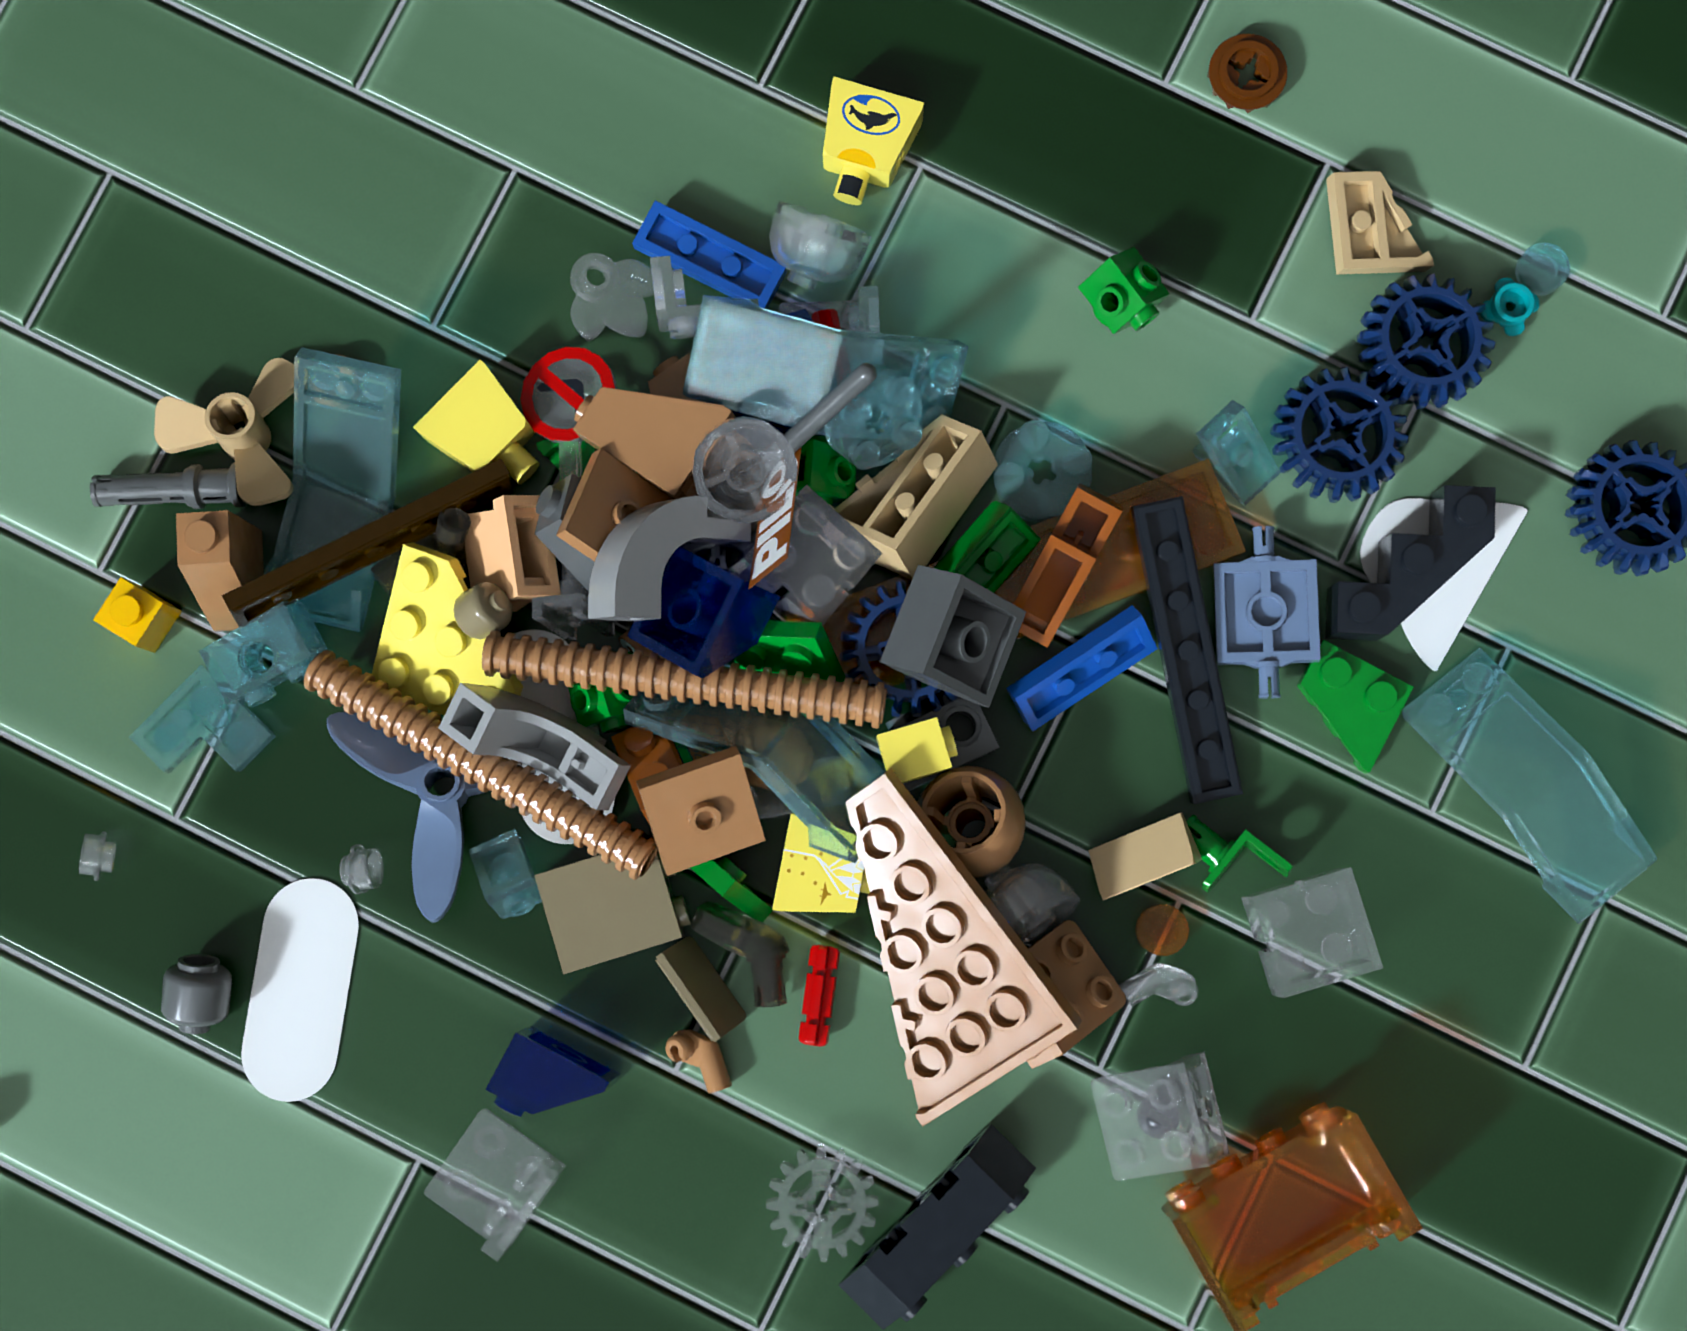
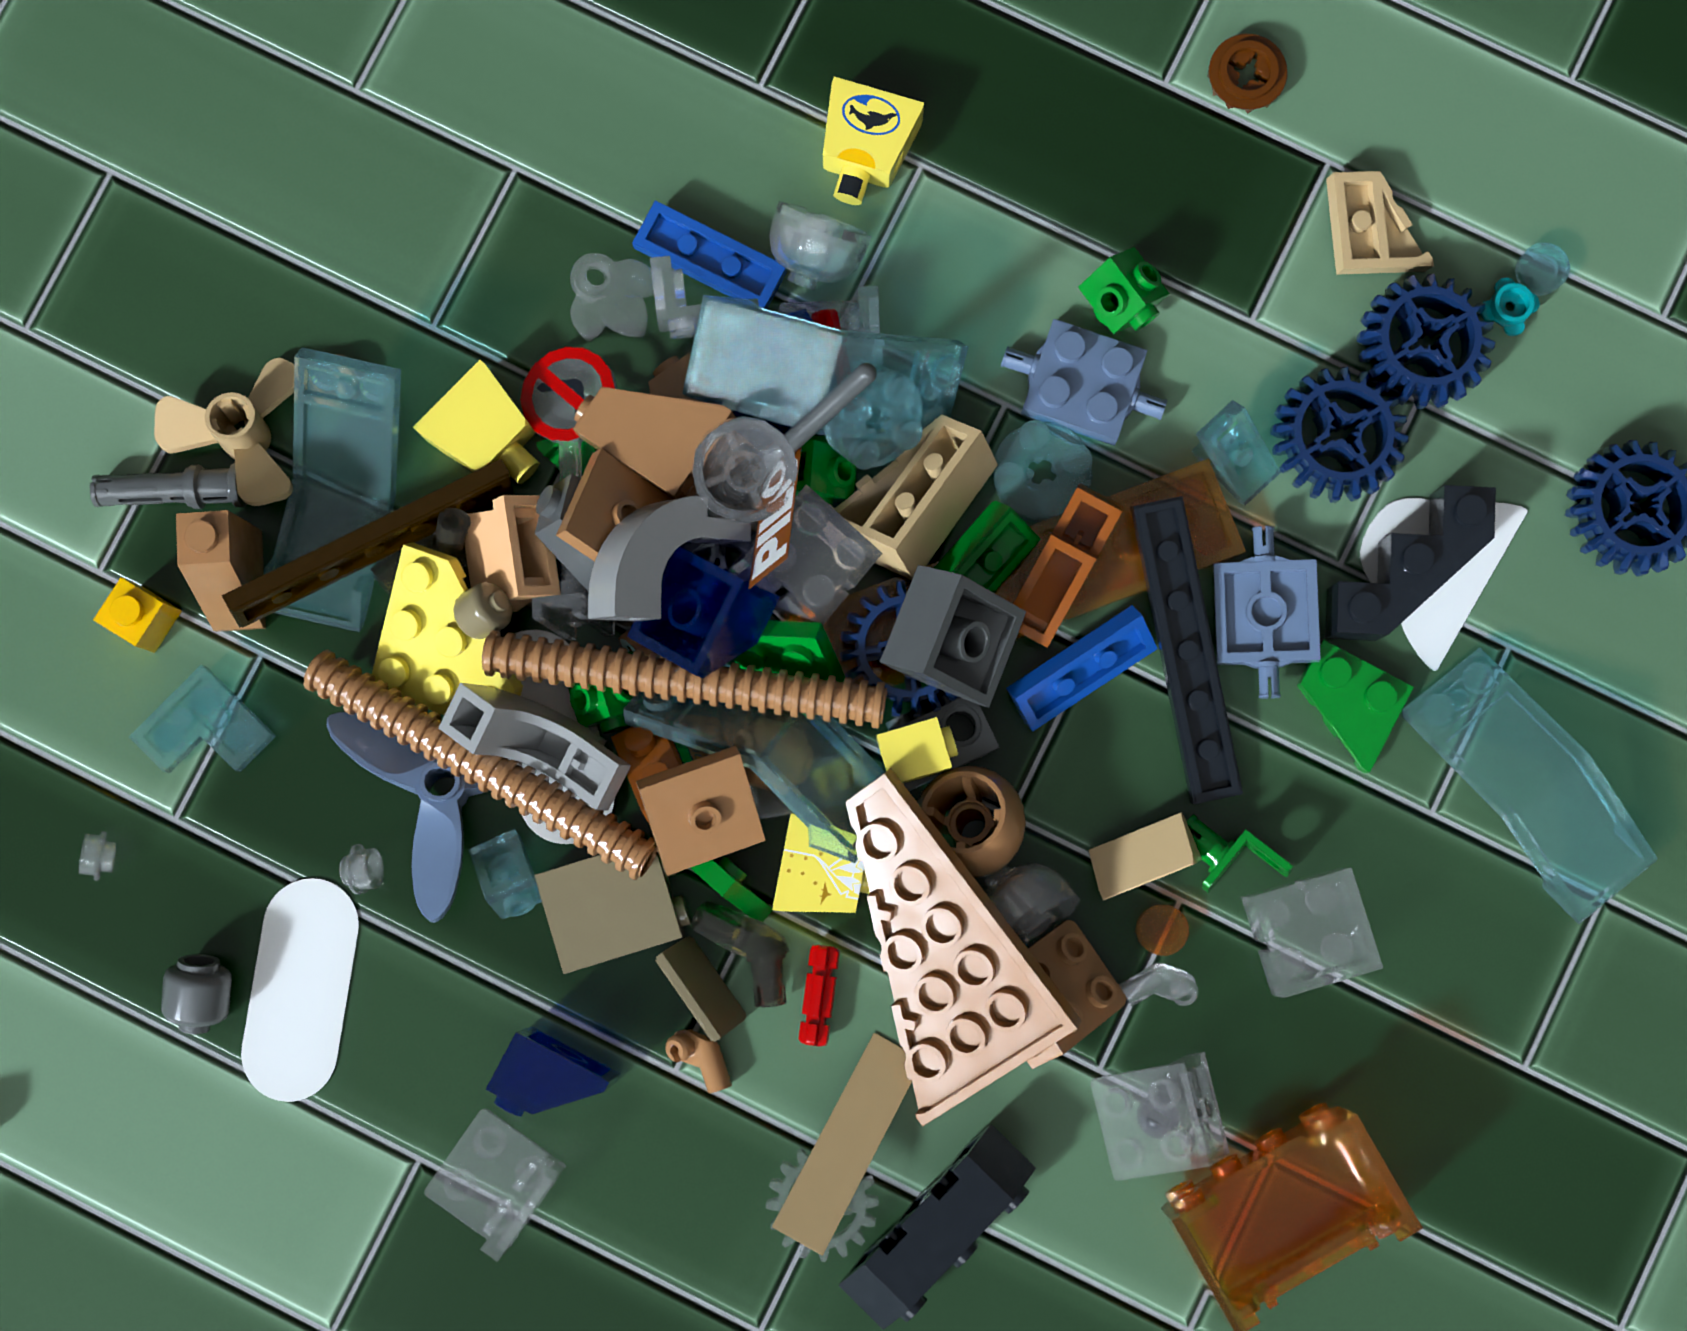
clear light blue brick [198,602,328,708] -> none
none -> tan sticker [772,1033,912,1256]
none -> sand blue plate [1001,319,1167,446]

